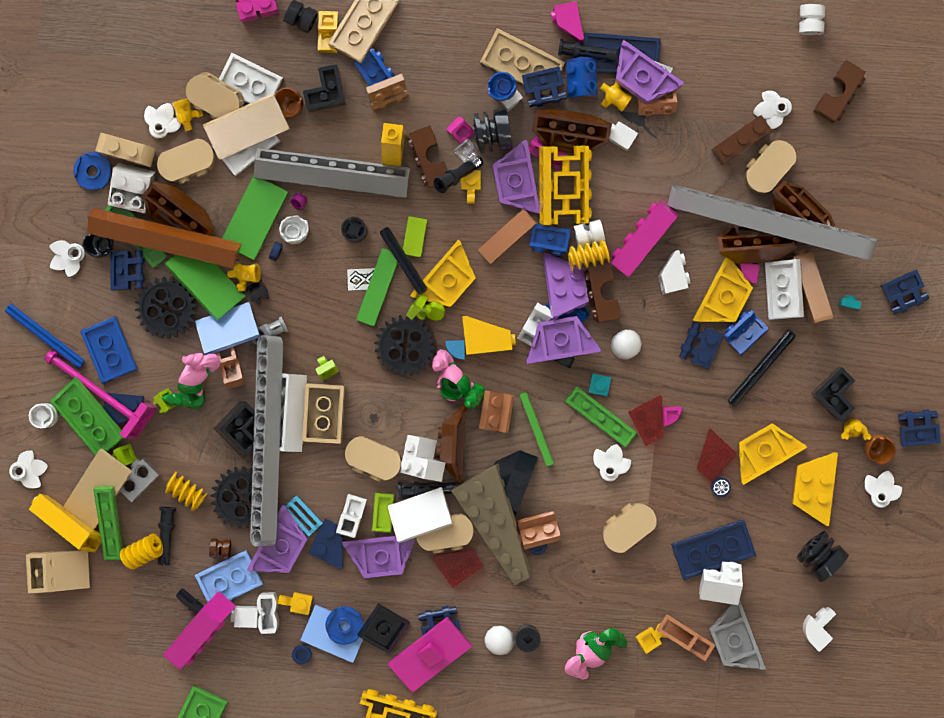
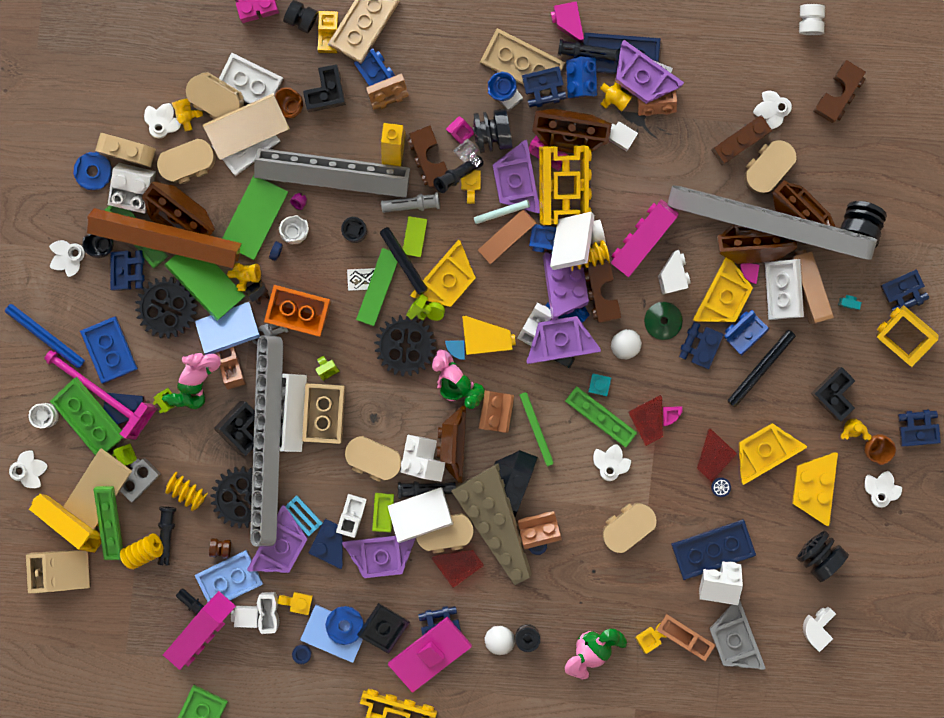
none -> orange slope [264,285,331,337]
none -> light grey pin [381,192,440,213]
none -> light aqua bar [474,200,530,224]
none -> white tile [550,212,595,270]
none -> dark green dish [644,302,683,340]
none -> black wheel [840,201,887,248]
none -> yellow window [877,305,939,367]

